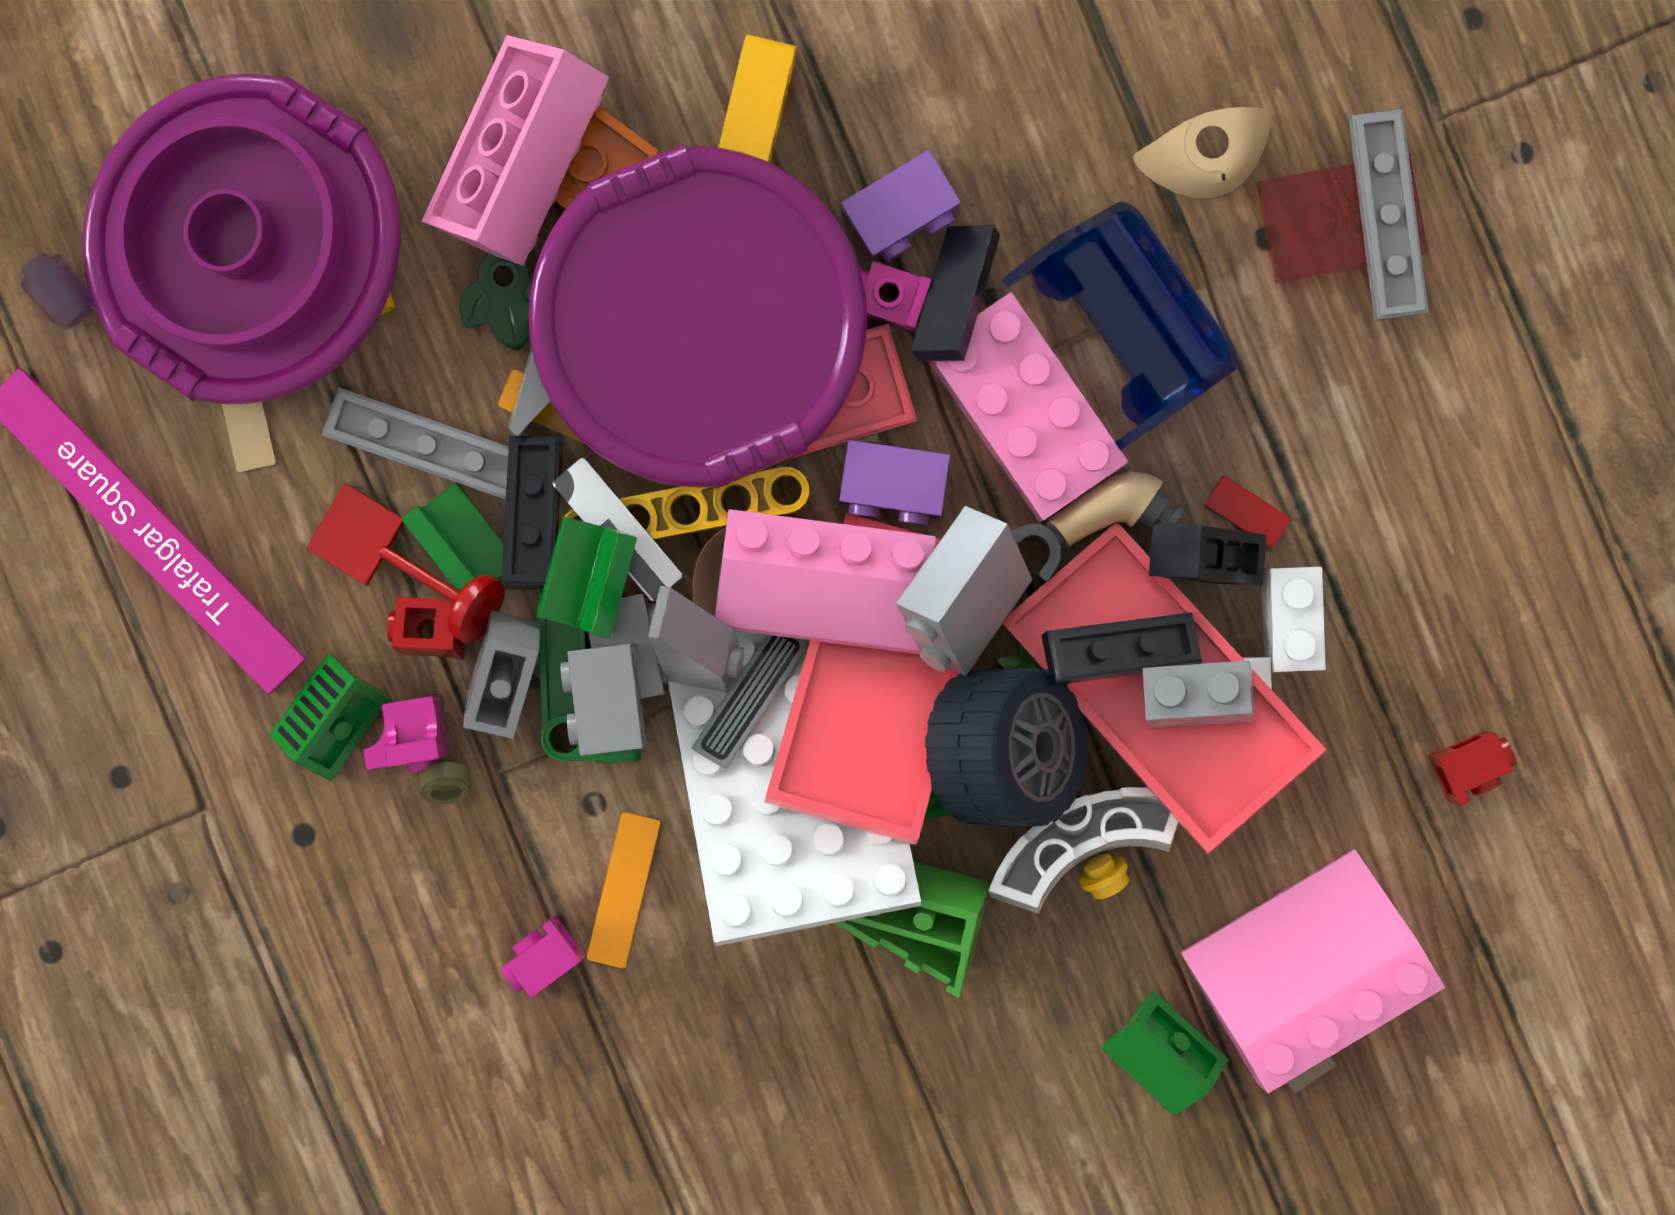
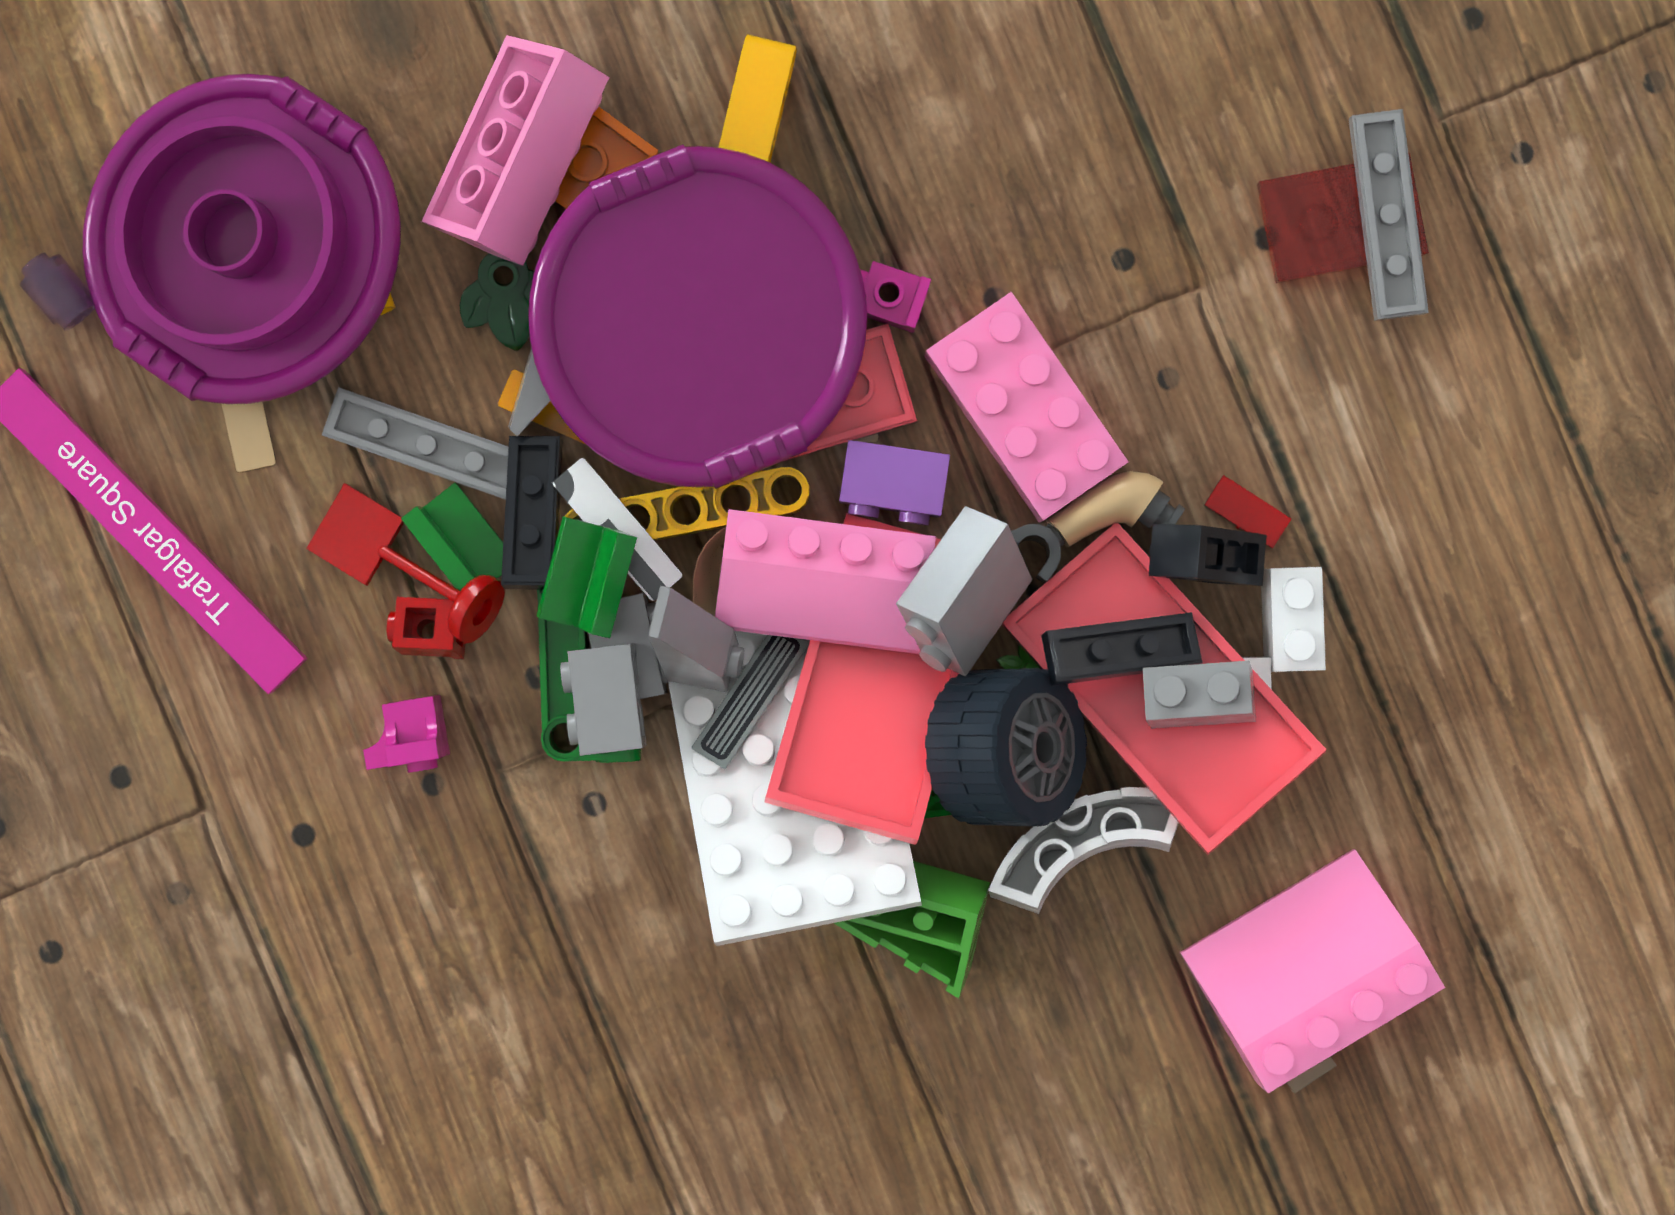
green panel [269,653,391,781] -> none
olive tile [419,762,472,805] -> none
light grey brick [463,610,541,739] -> none
dark pink brick [501,914,585,998] -> none
light orange sticker [587,812,661,969] -> none
medium lavender brick [841,150,961,263] -> none
black tile [911,225,1000,361] -> none
clear blue windscreen [1001,201,1238,450] -> none
yellow plate [1079,854,1129,899] -> none
green panel [1102,991,1229,1115] -> none
tan piece [1133,107,1271,199] -> none
red brick [1428,731,1517,805] -> none

